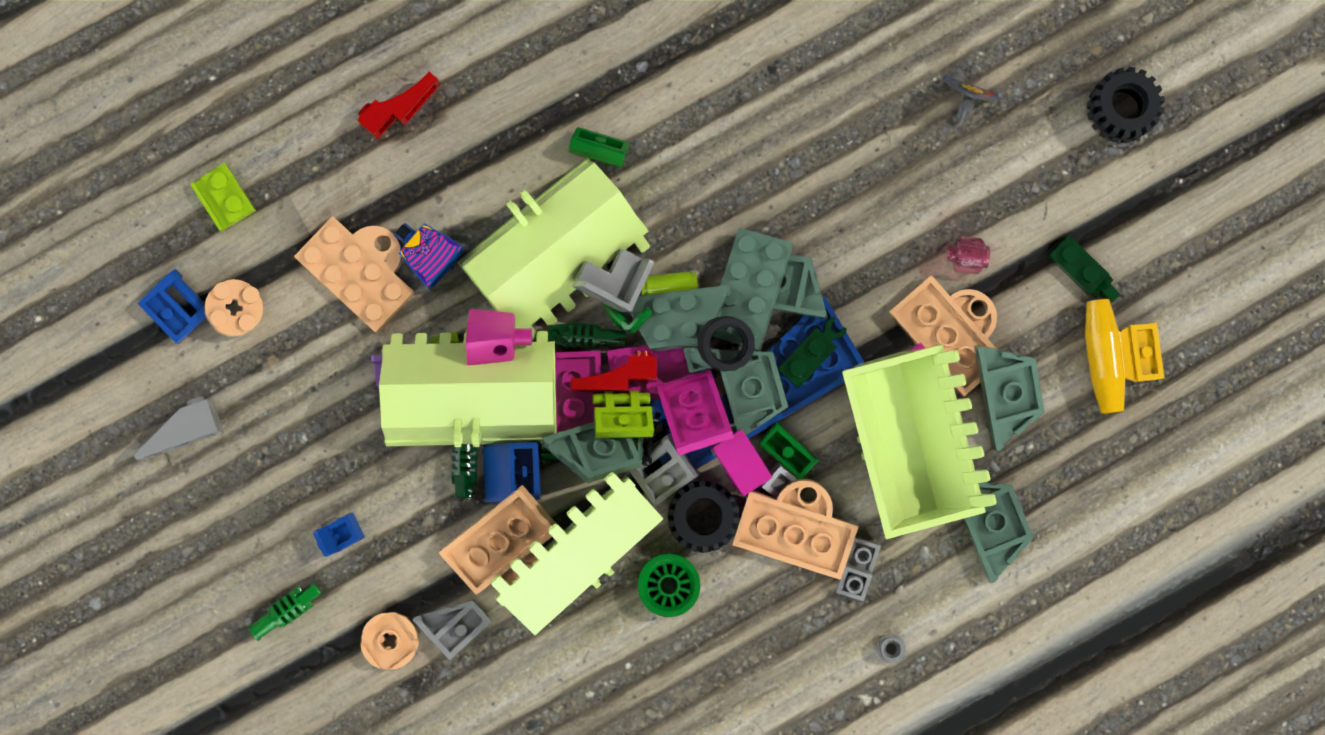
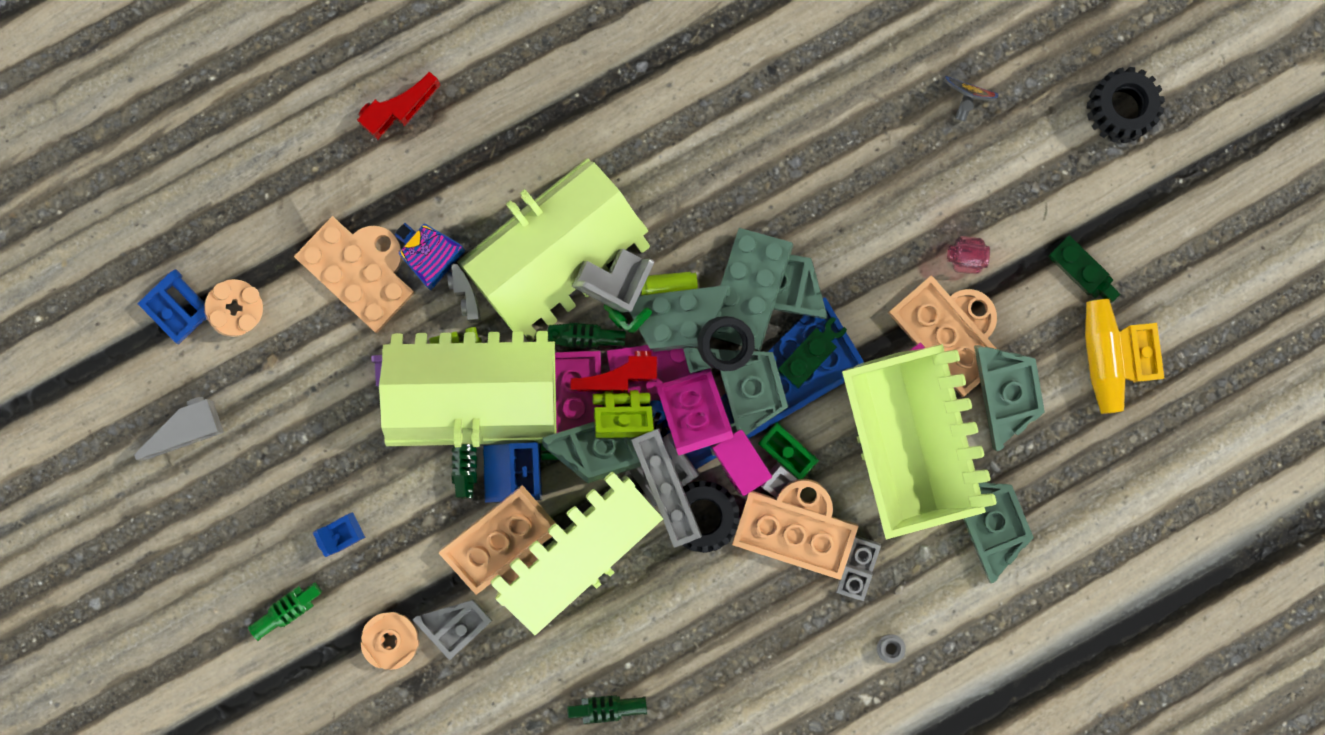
lime plate [190,162,256,232] -> none
dark pink torso [466,309,532,365] -> none
green brick [568,127,630,168] -> none
green wheel [638,554,701,617] -> none
none -> light grey slope [447,264,481,323]
none -> dark green hinge [567,695,647,724]
none -> light grey plate [631,429,702,548]

